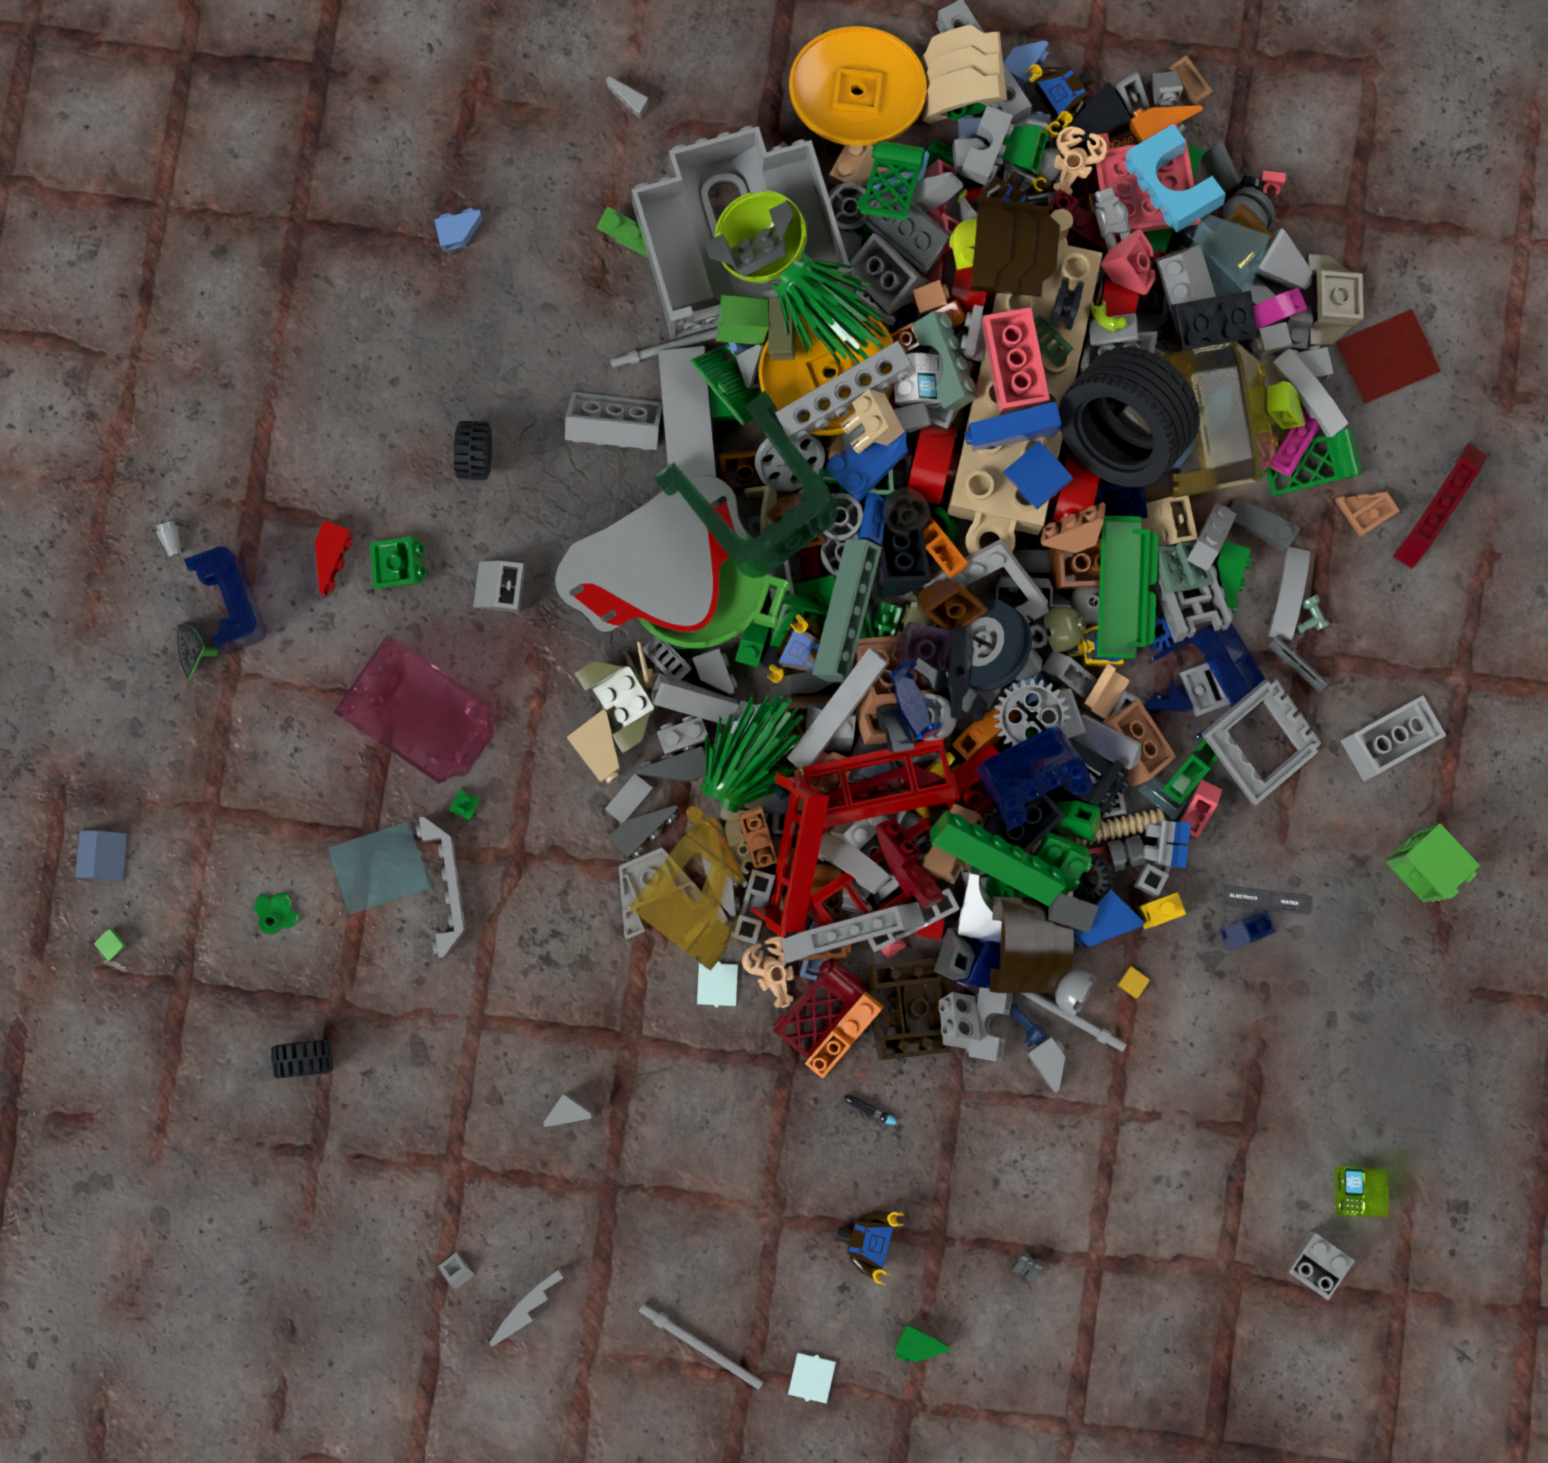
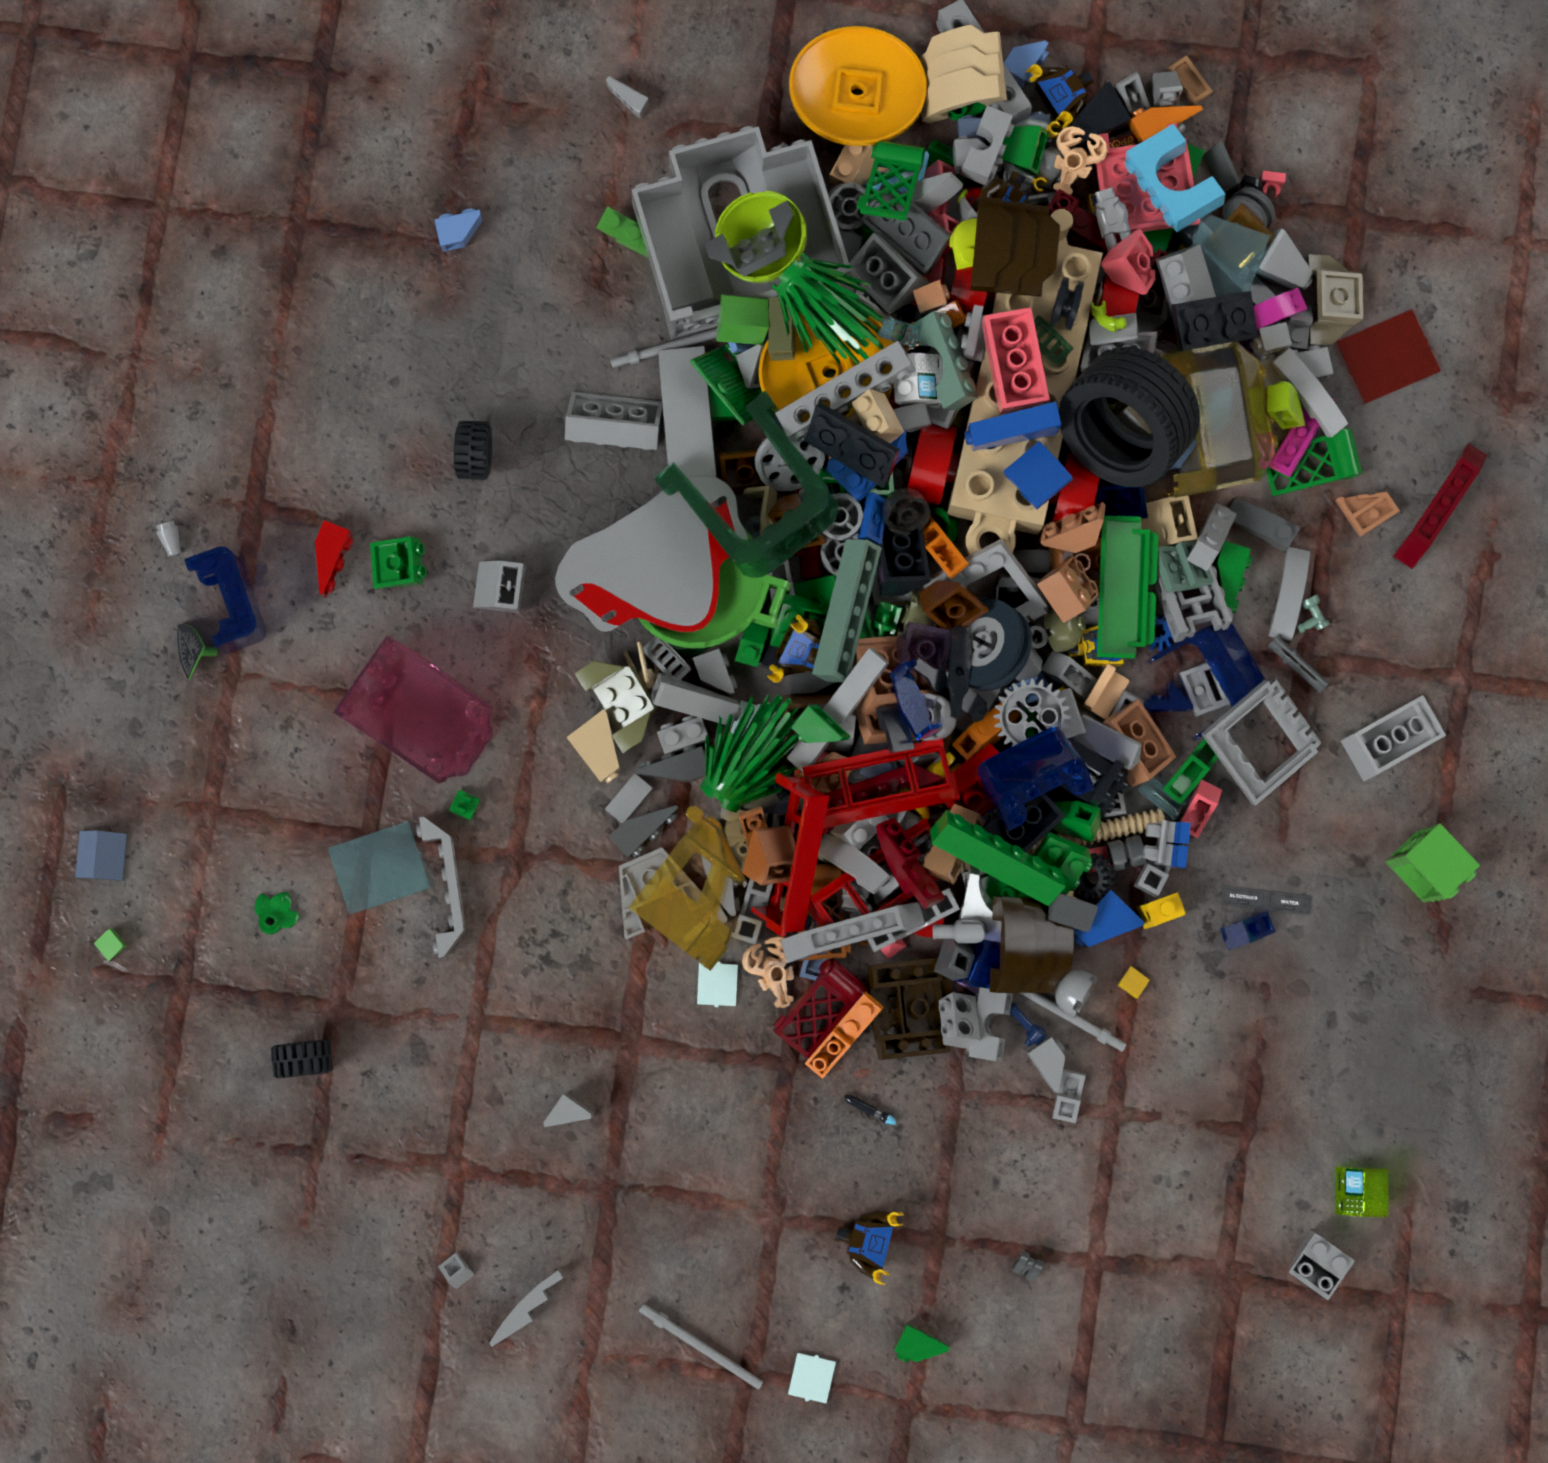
none -> nougat slope [742,825,796,885]
none -> green slope [791,705,851,743]
none -> black piece [804,402,900,488]
none -> clear light blue leg [878,317,921,348]
none -> light grey arm [933,920,987,943]
none -> nougat slope [1037,555,1099,623]
none -> light grey slope [1052,1069,1086,1123]

